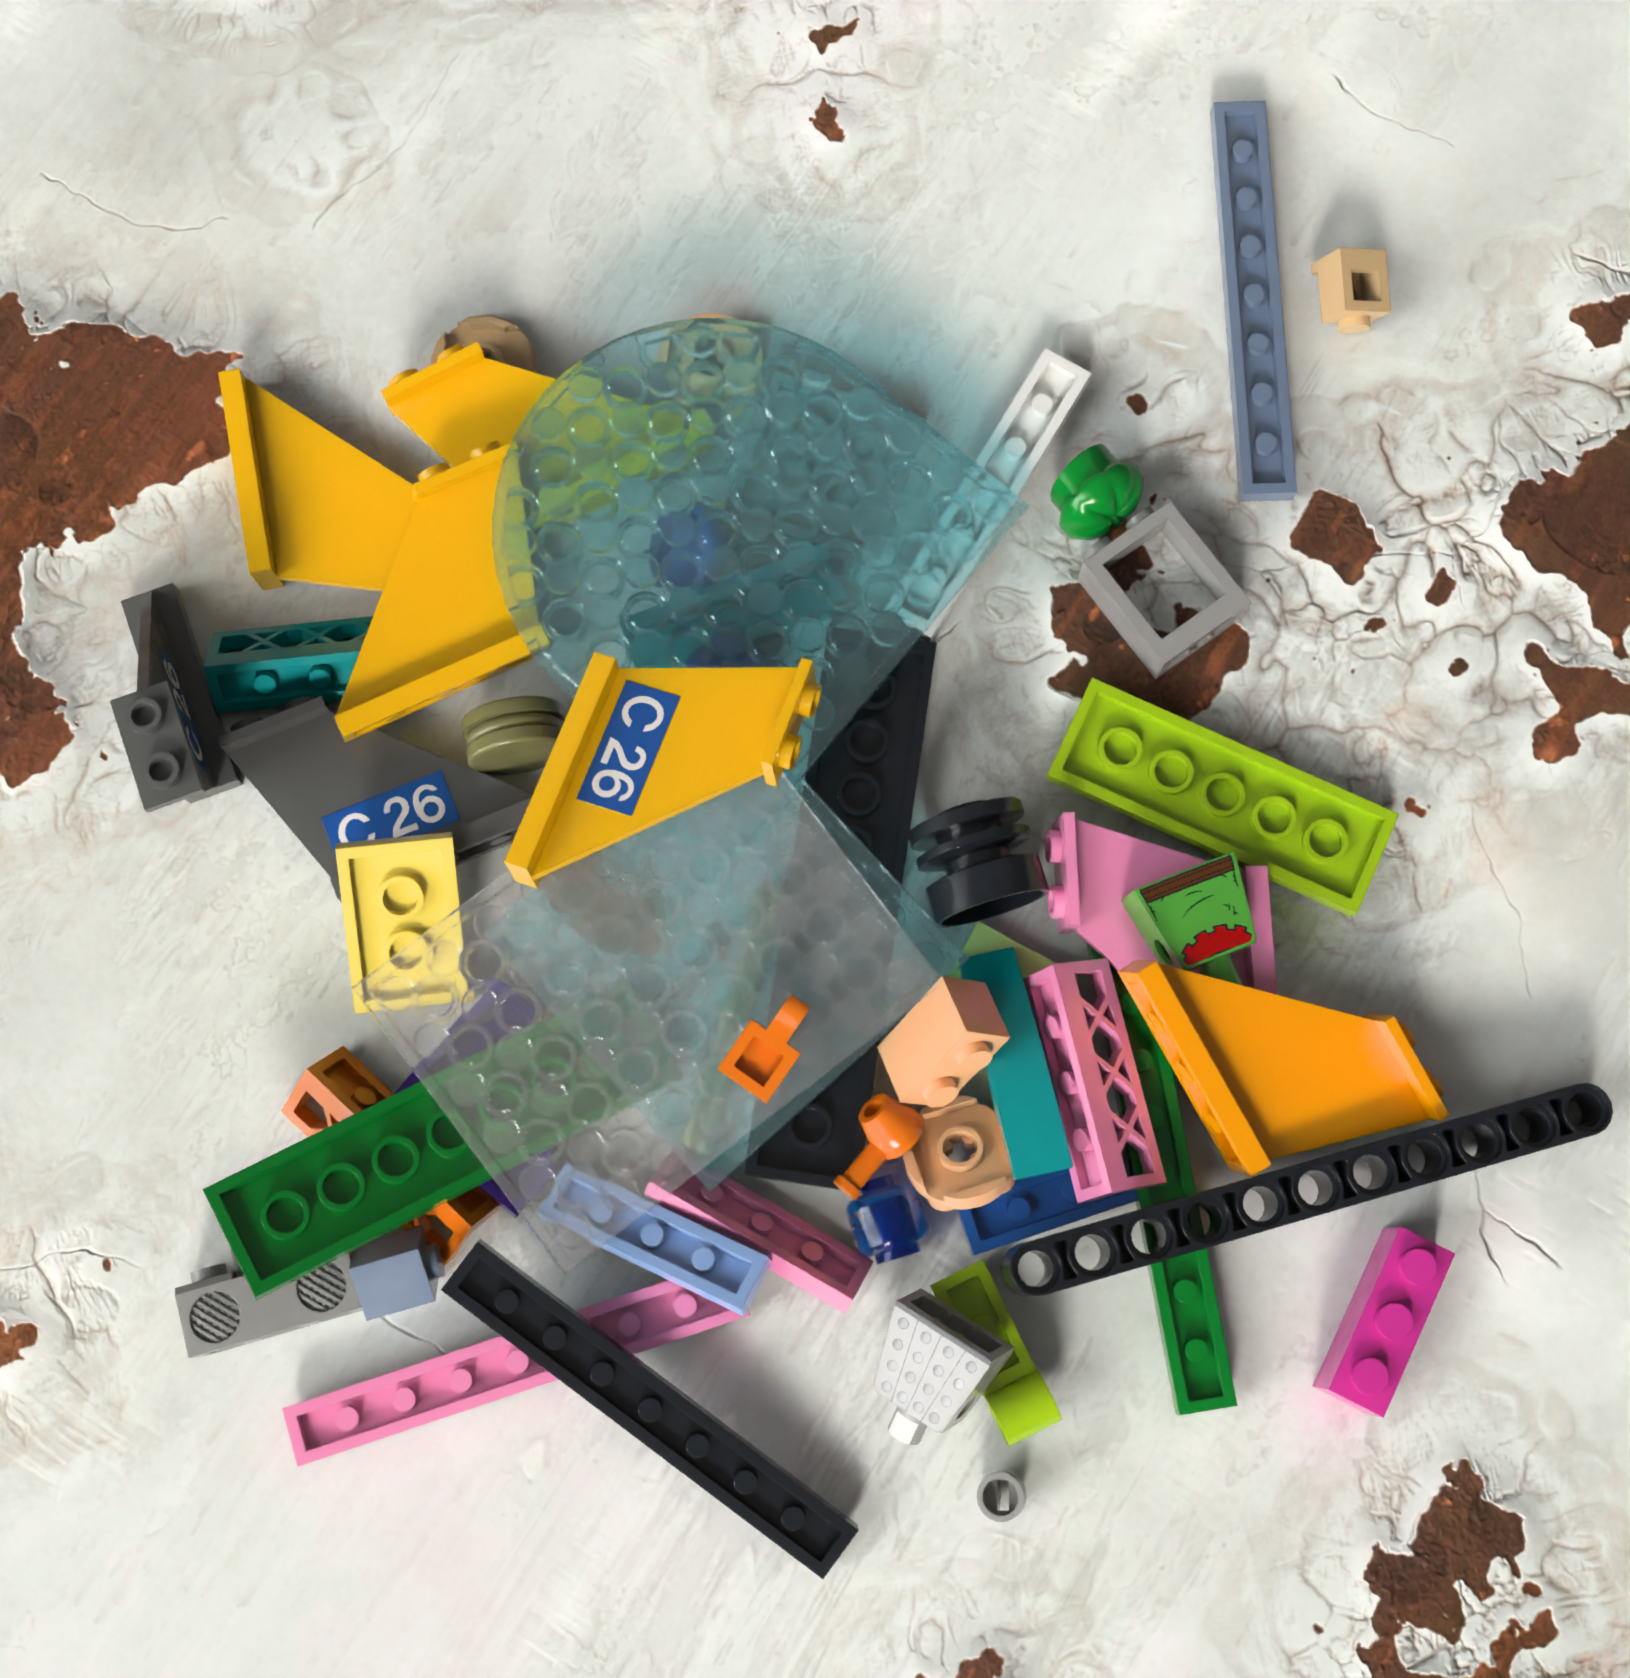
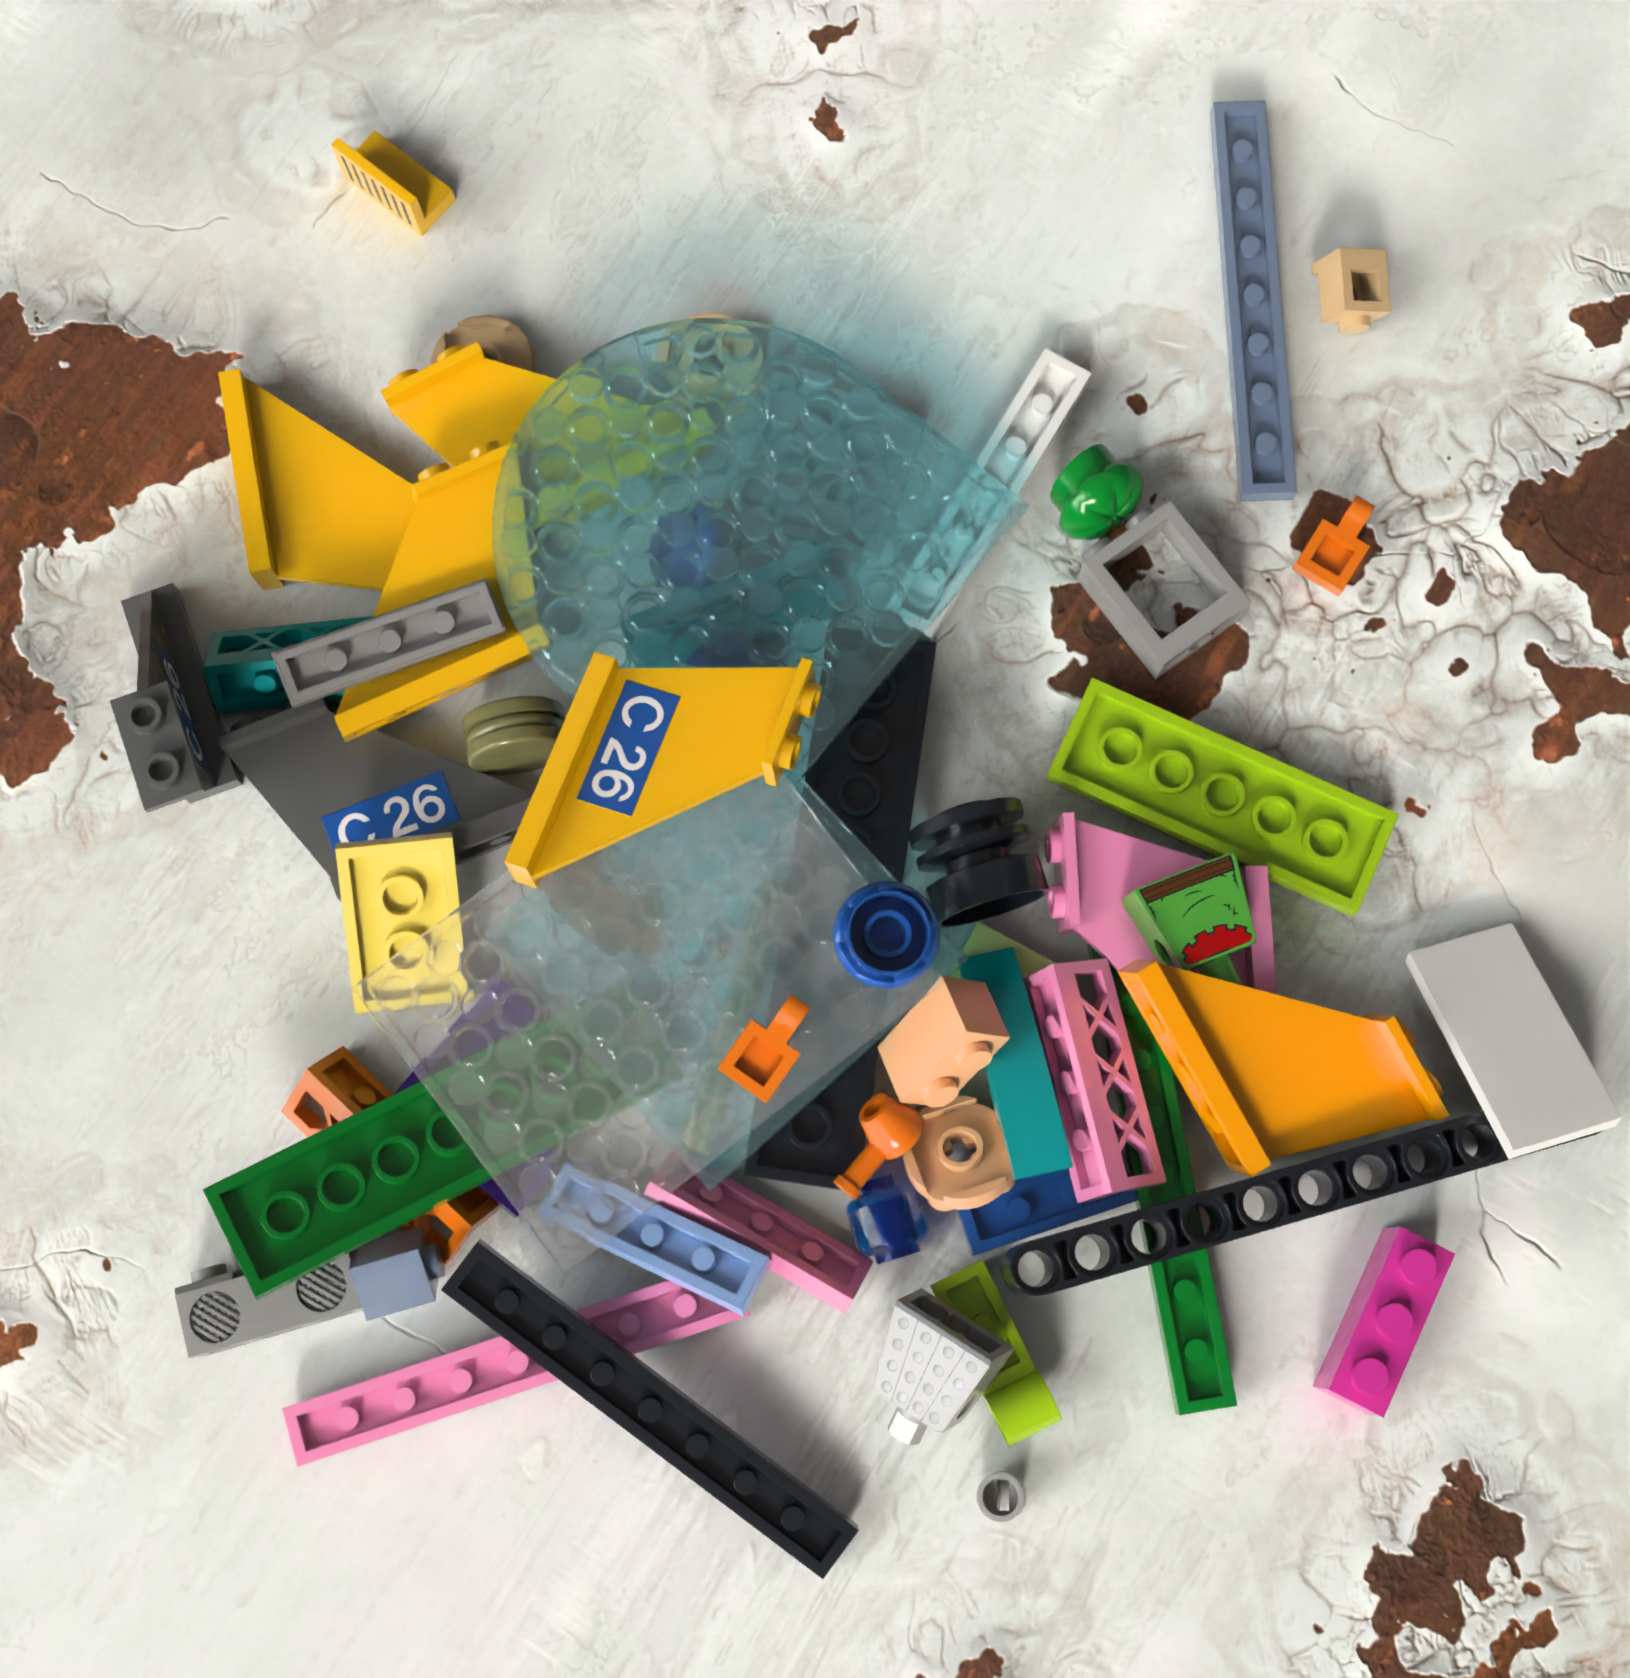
none -> light grey tile [271,578,506,708]
none -> yellow panel [331,130,456,236]
none -> blue piece [833,881,941,989]
none -> orange plate [1292,495,1375,597]
none -> white tile [1405,922,1622,1159]

